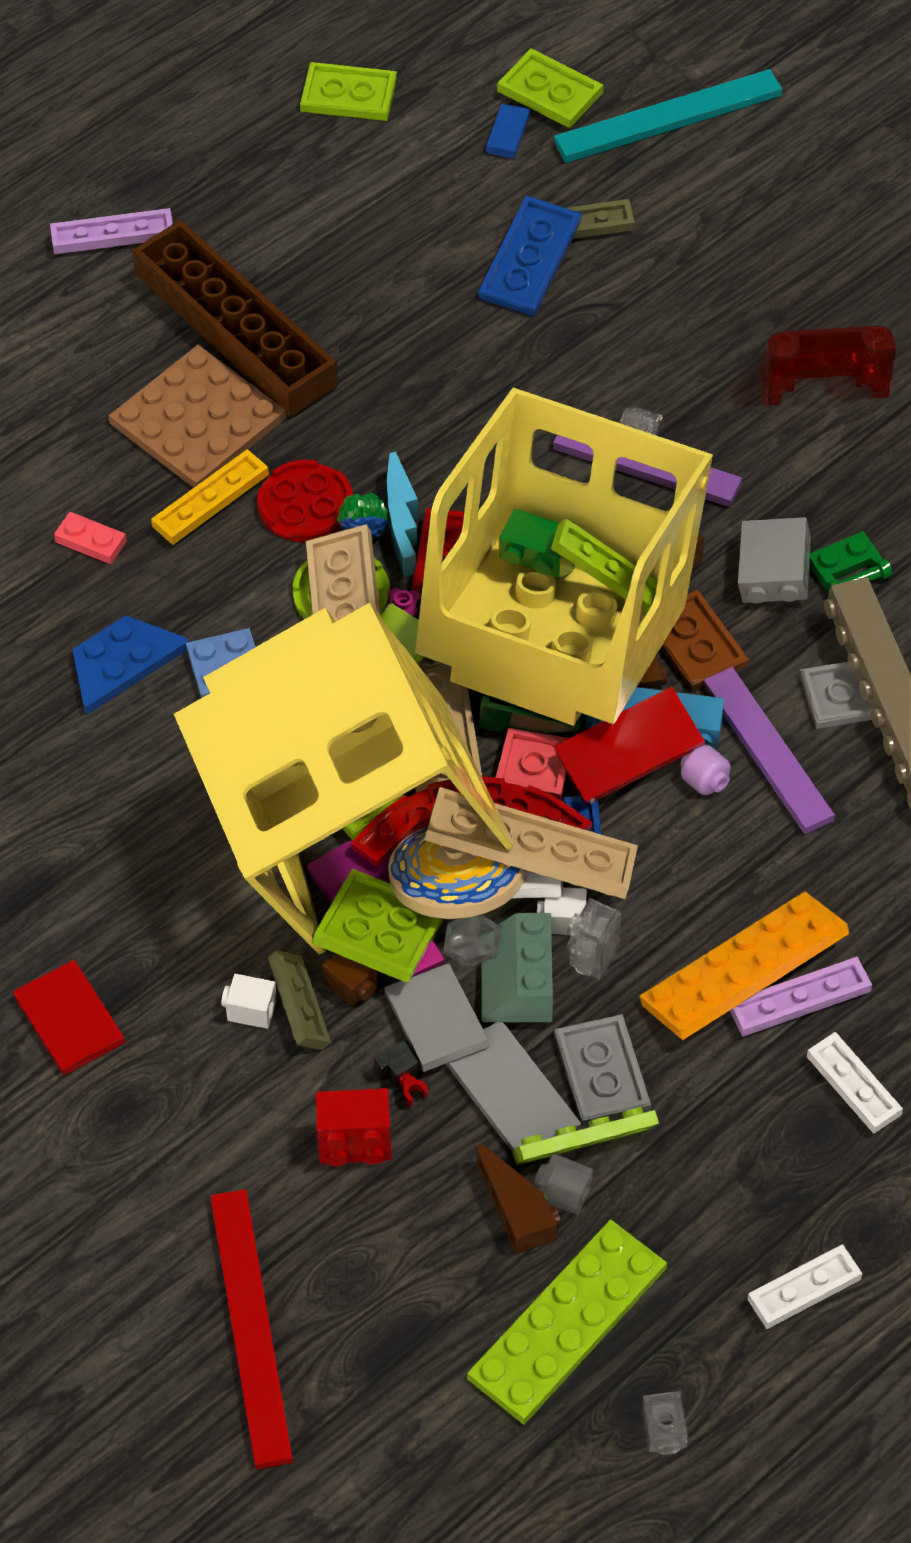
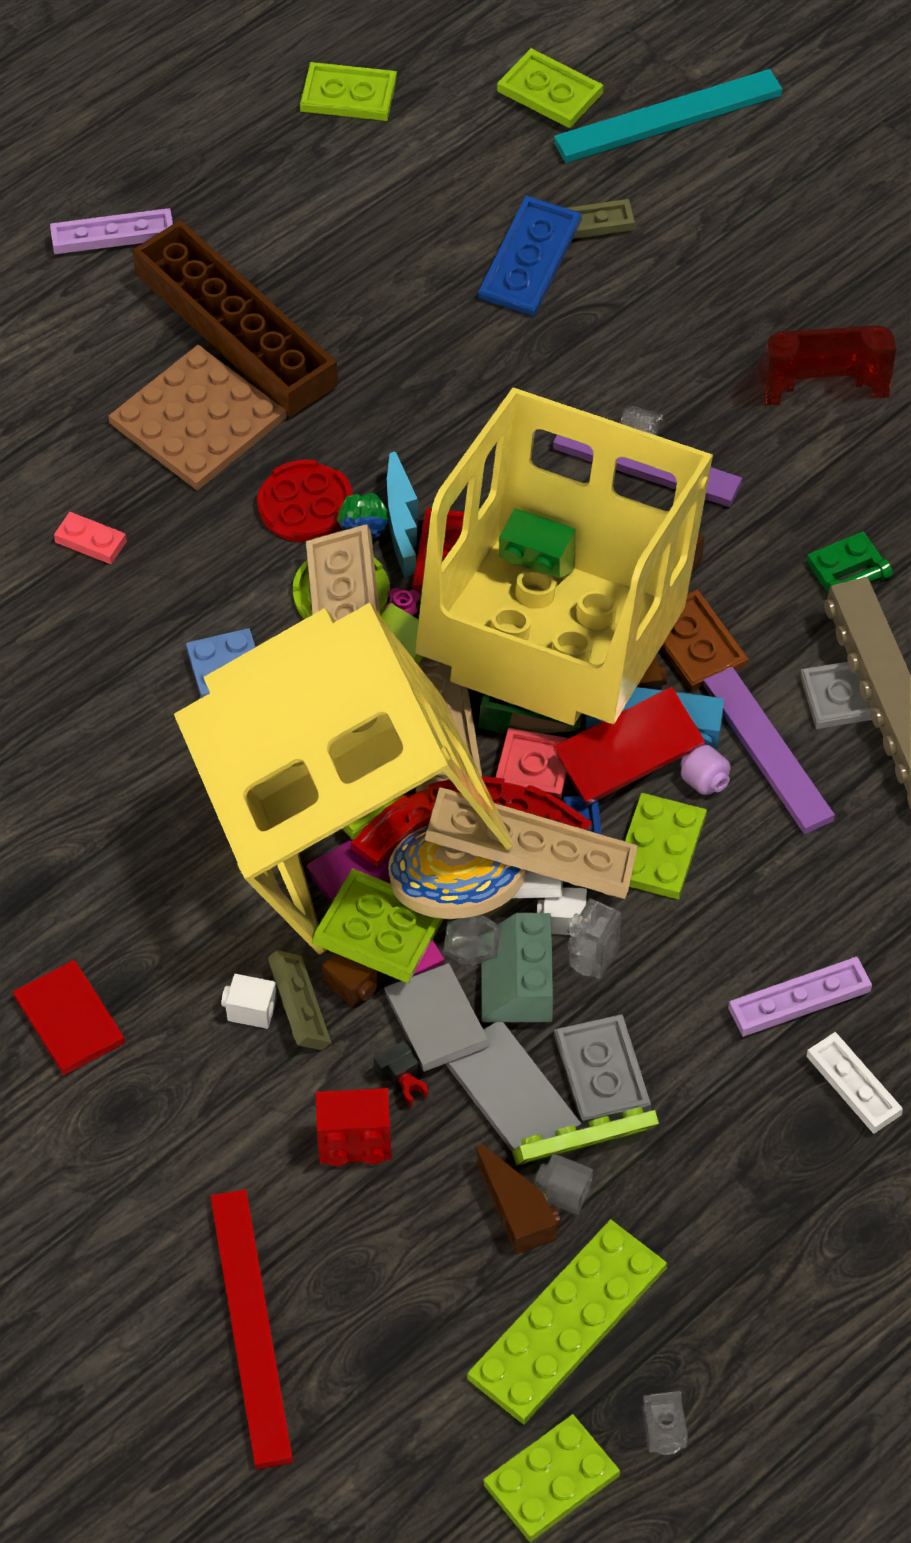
blue wing [72,615,189,715] -> none
yellow plate [151,449,269,545] -> none
blue tile [486,104,530,159] -> none
lime plate [551,518,658,613] -> none
light orange plate [640,891,849,1040] -> none
light grey brick [738,517,811,603] -> none
white plate [747,1244,862,1329] -> none
none -> lime plate [483,1414,620,1542]
none -> lime plate [625,793,707,900]

